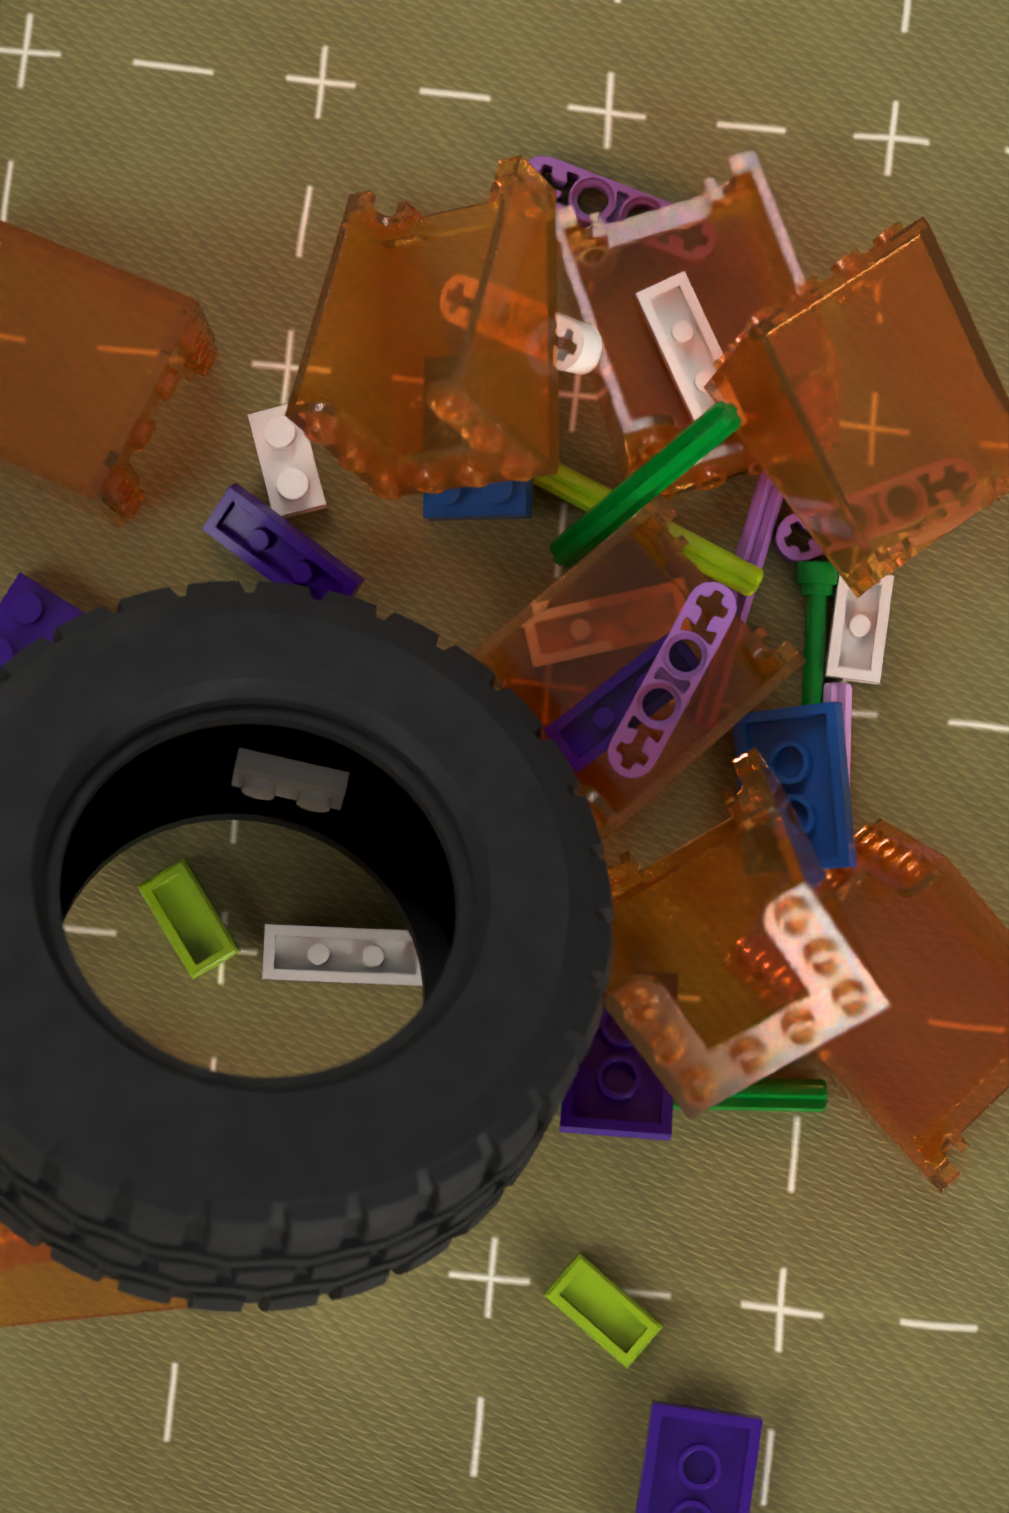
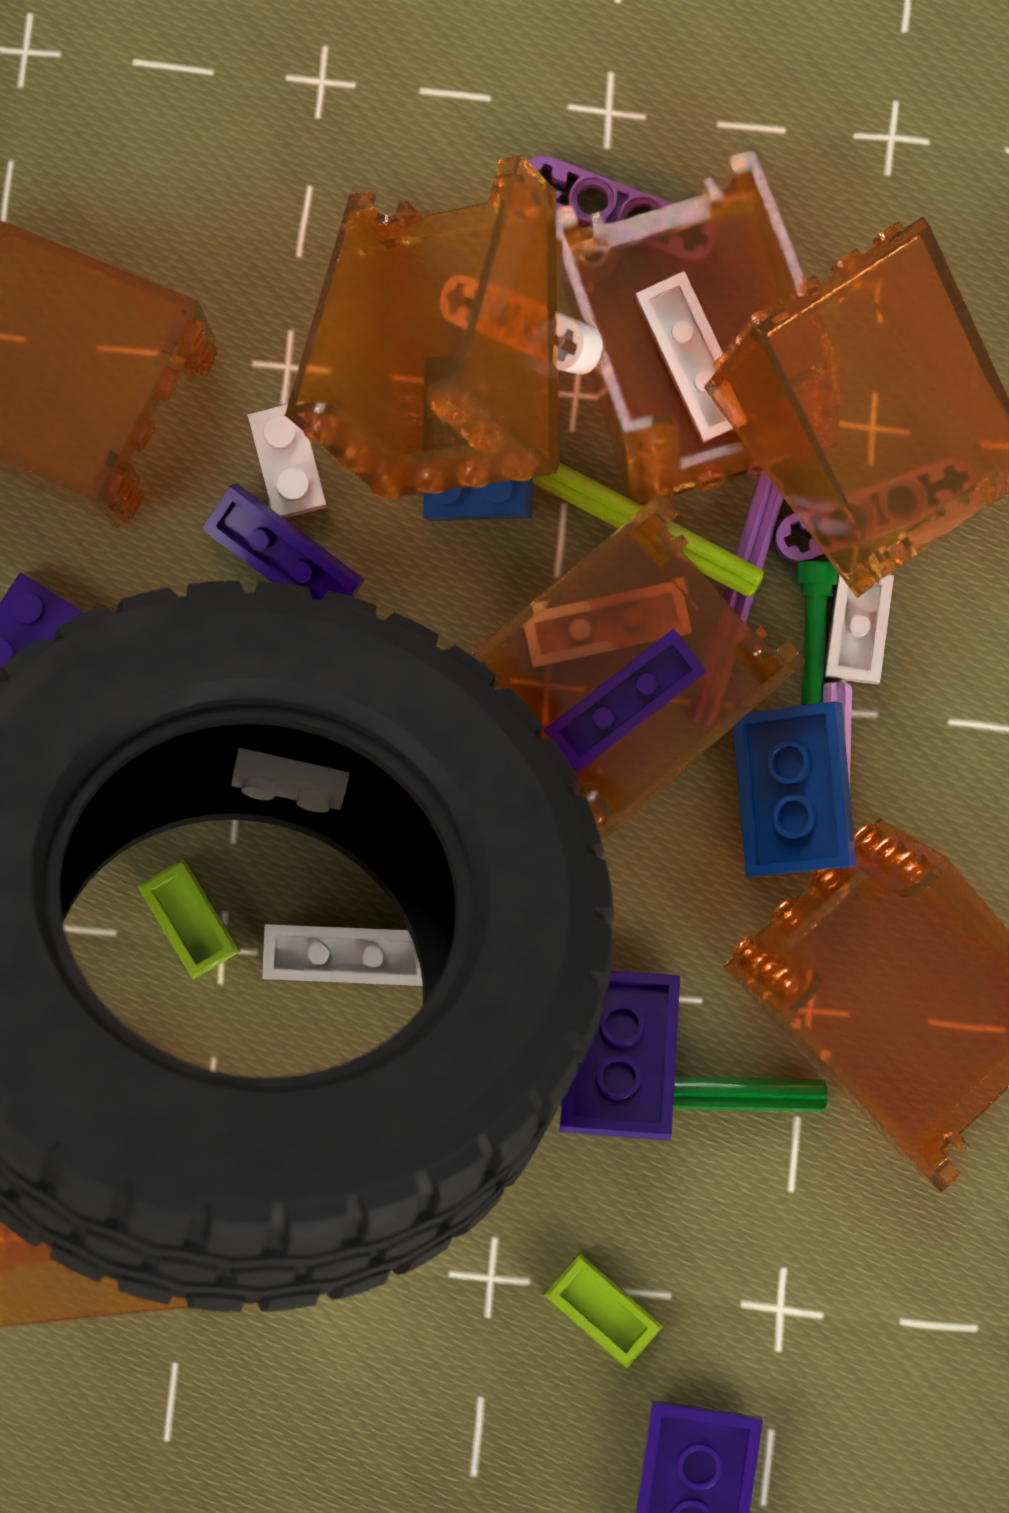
green axle [549,401,742,567] -> none
clear orange windscreen [602,747,890,1120] -> none
medium lavender beam [608,581,737,778] -> none

